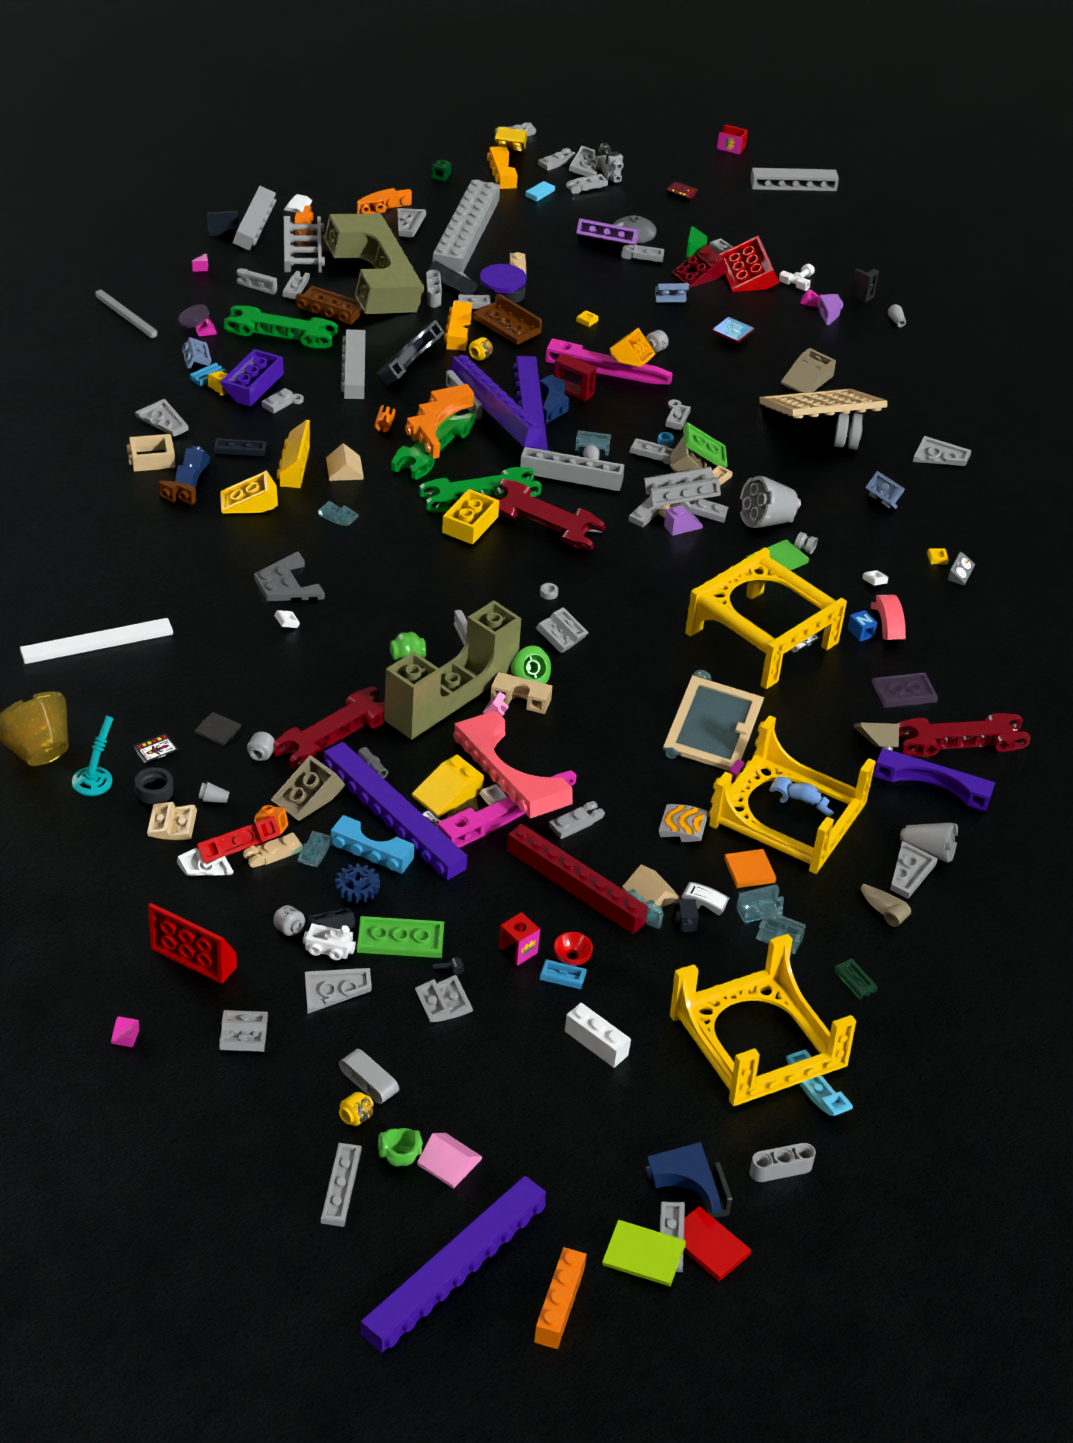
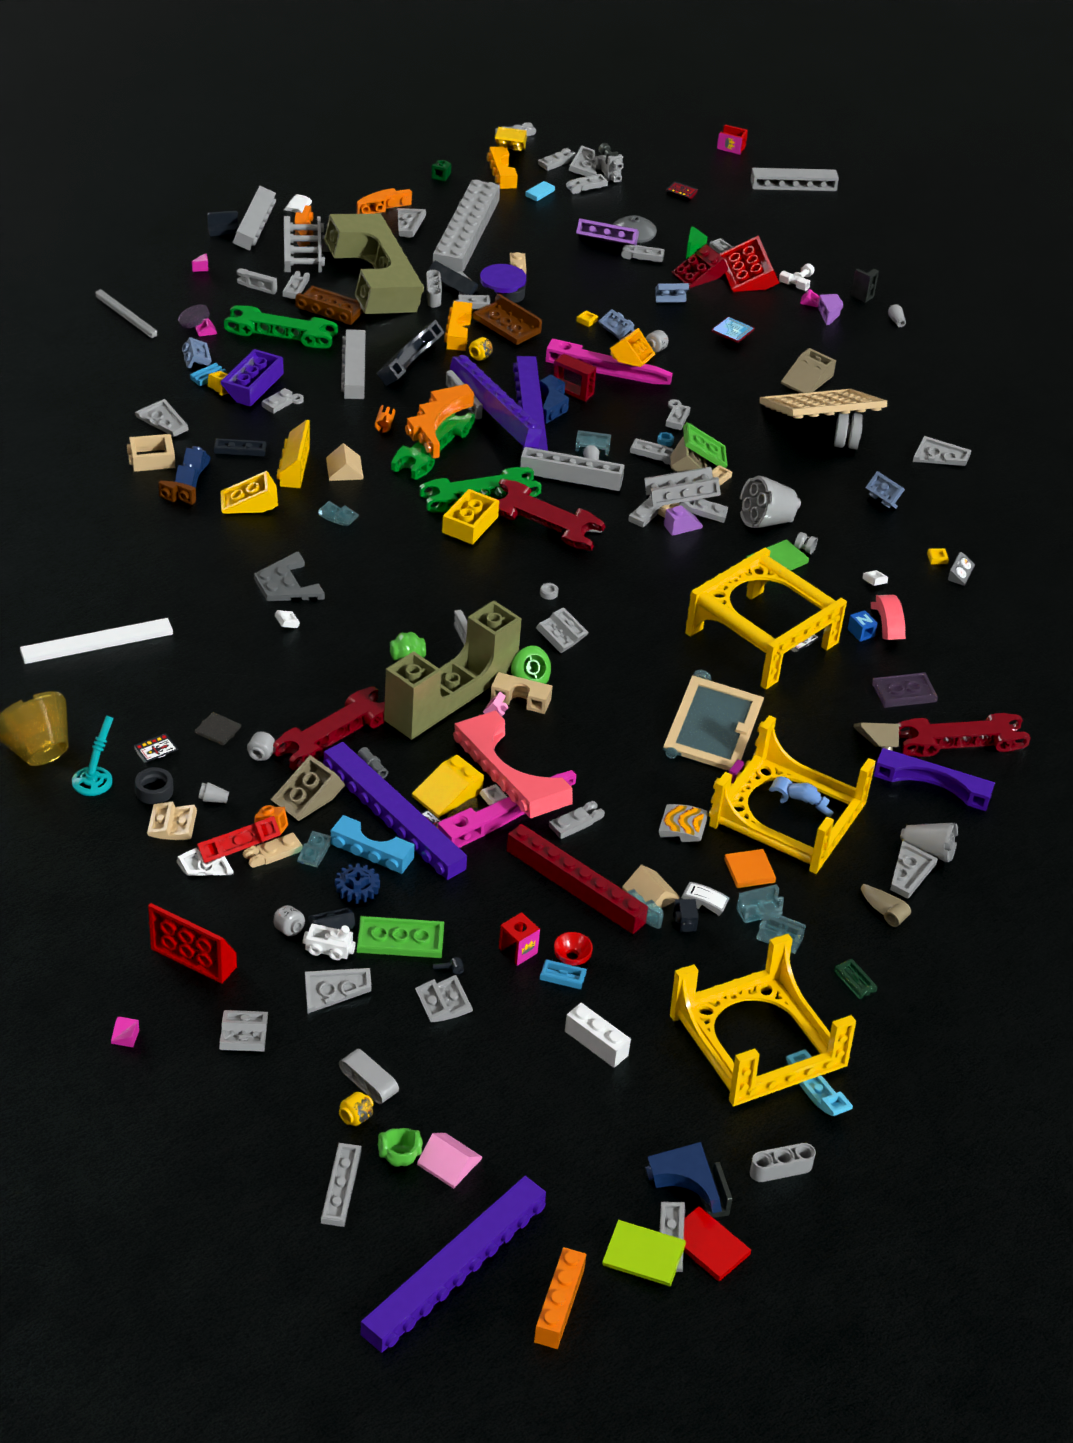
none -> sand blue bracket [599,309,634,340]

